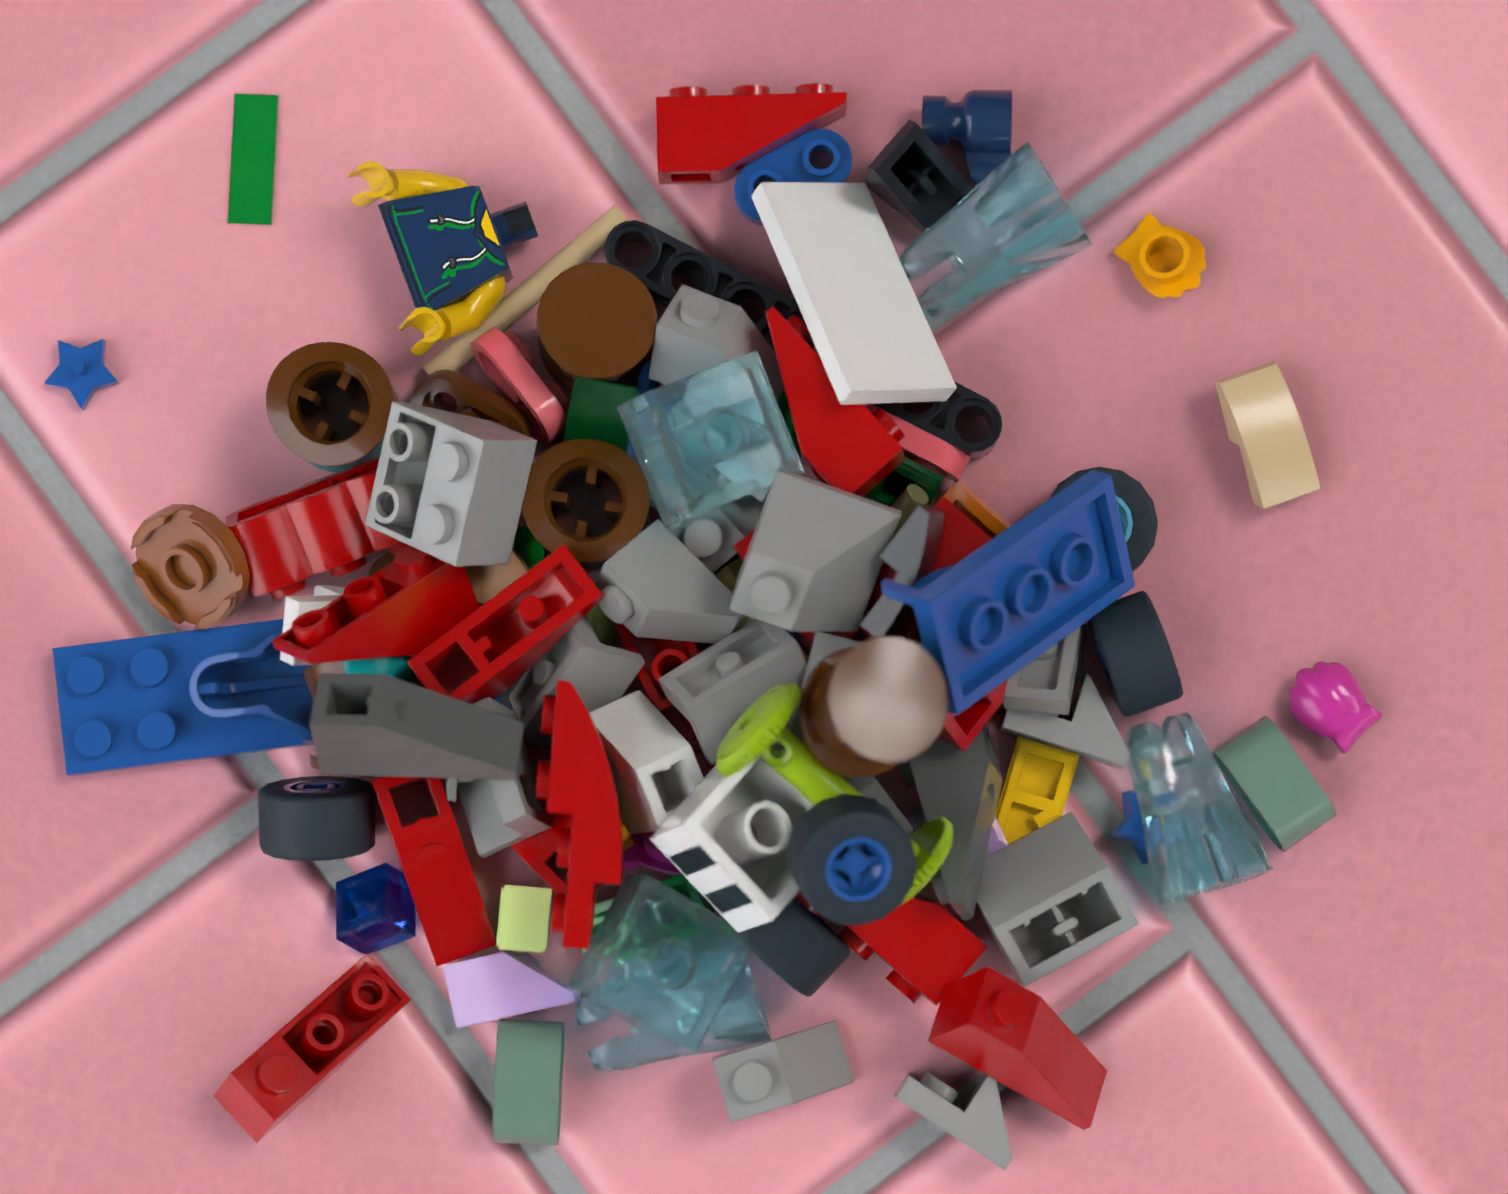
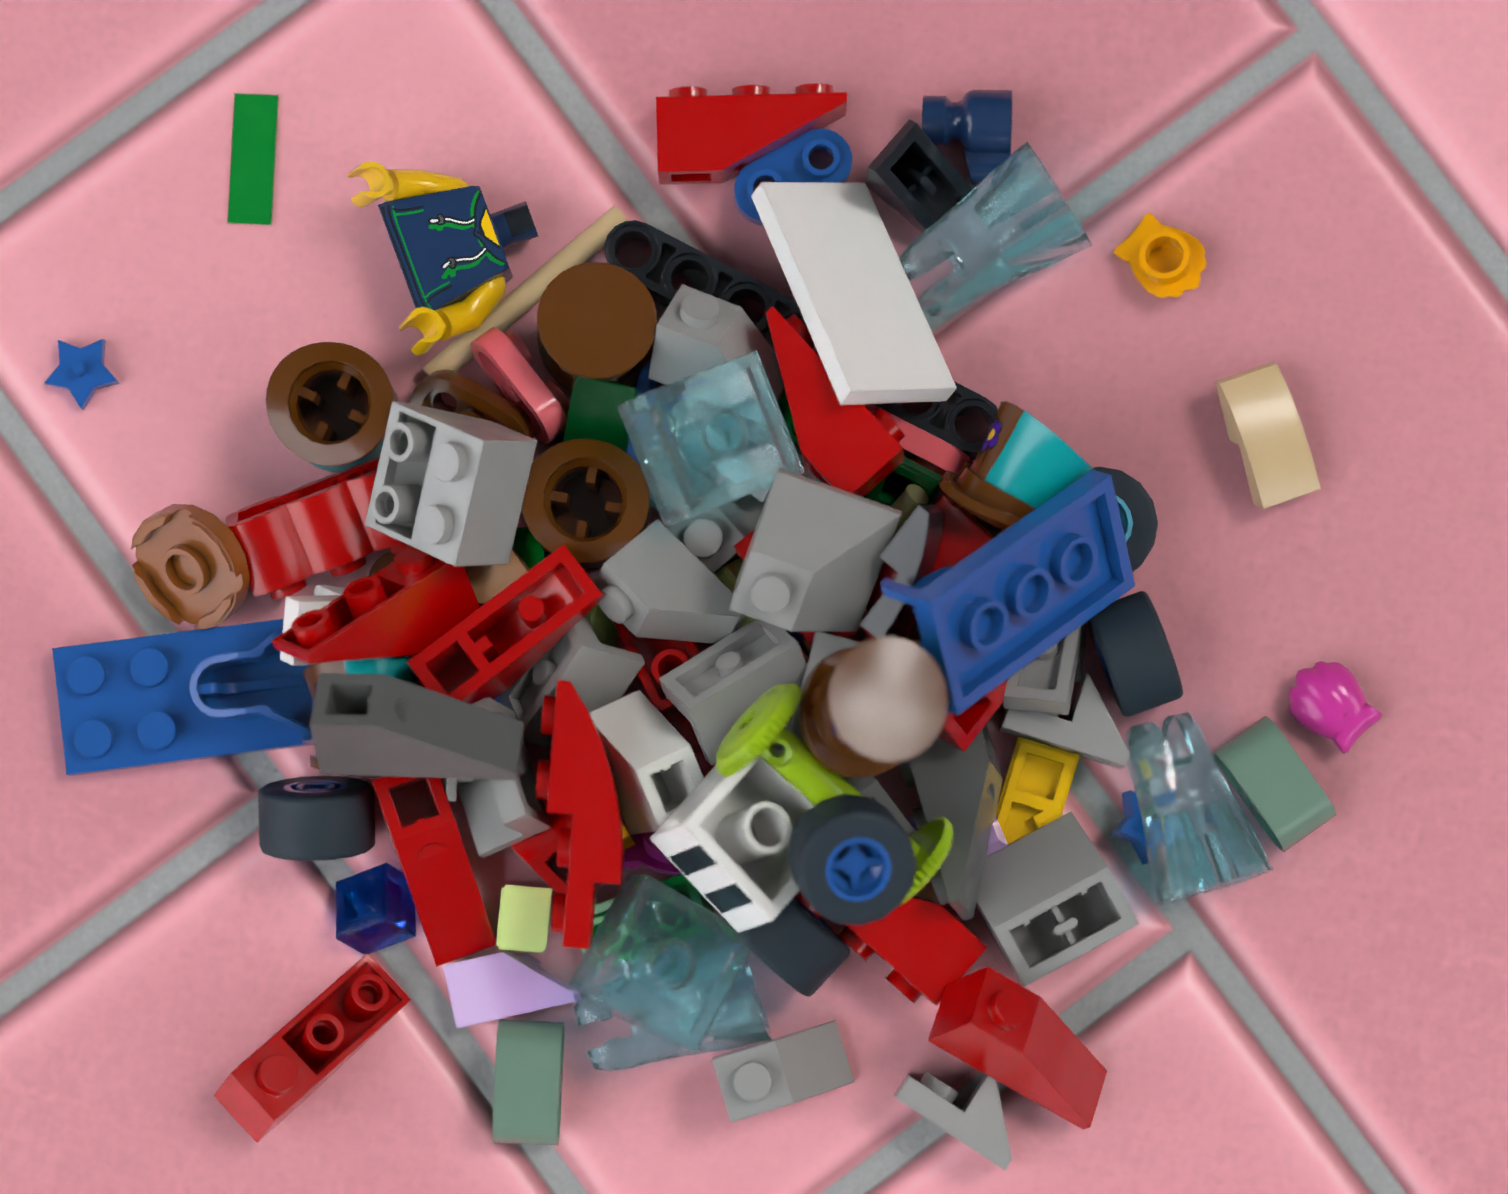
none -> hat [938,401,1094,537]

